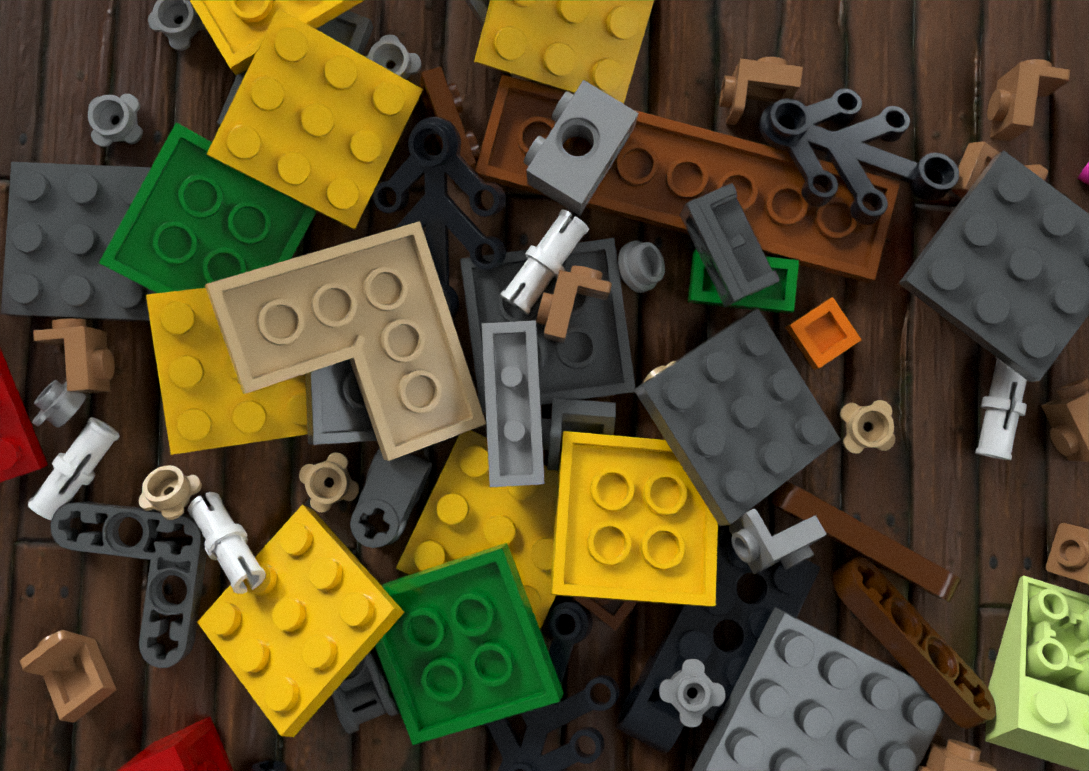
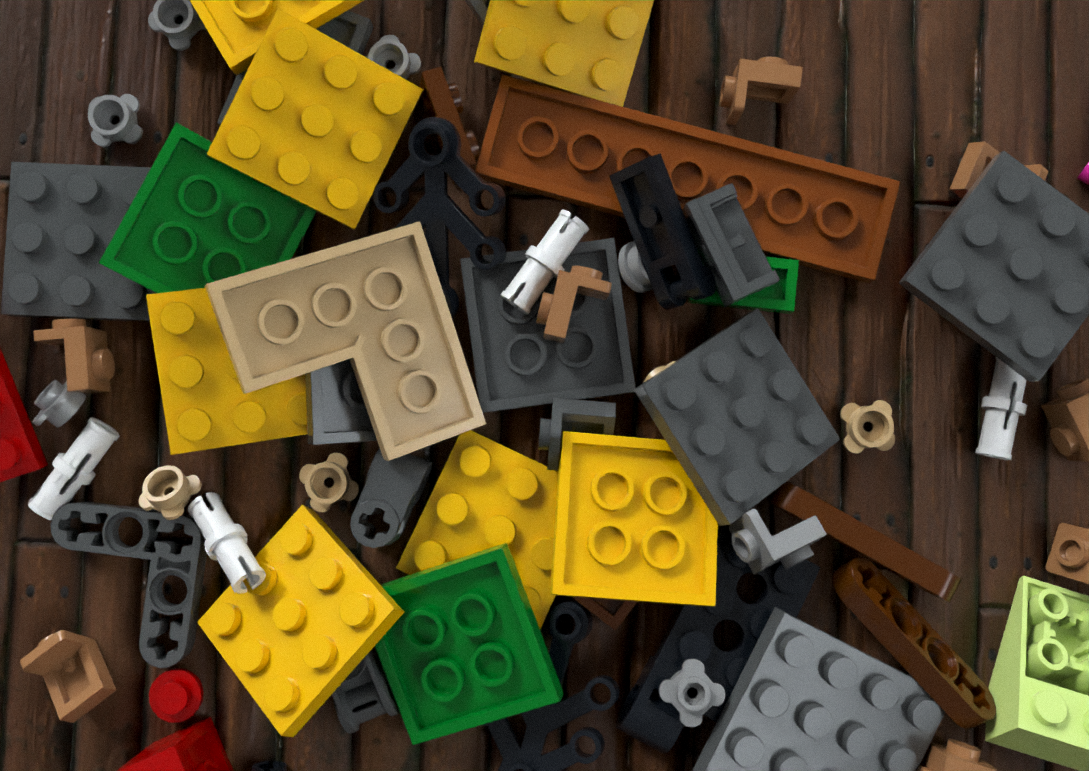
light grey plate [482,321,545,487] -> none
light grey brick [523,80,639,216] -> none
black plant [759,88,959,225] -> none
orange plate [785,297,862,370] -> none
medium nougat bracket [987,59,1070,141] -> none
none -> red plate [149,668,204,723]
none -> black plate [609,153,716,310]

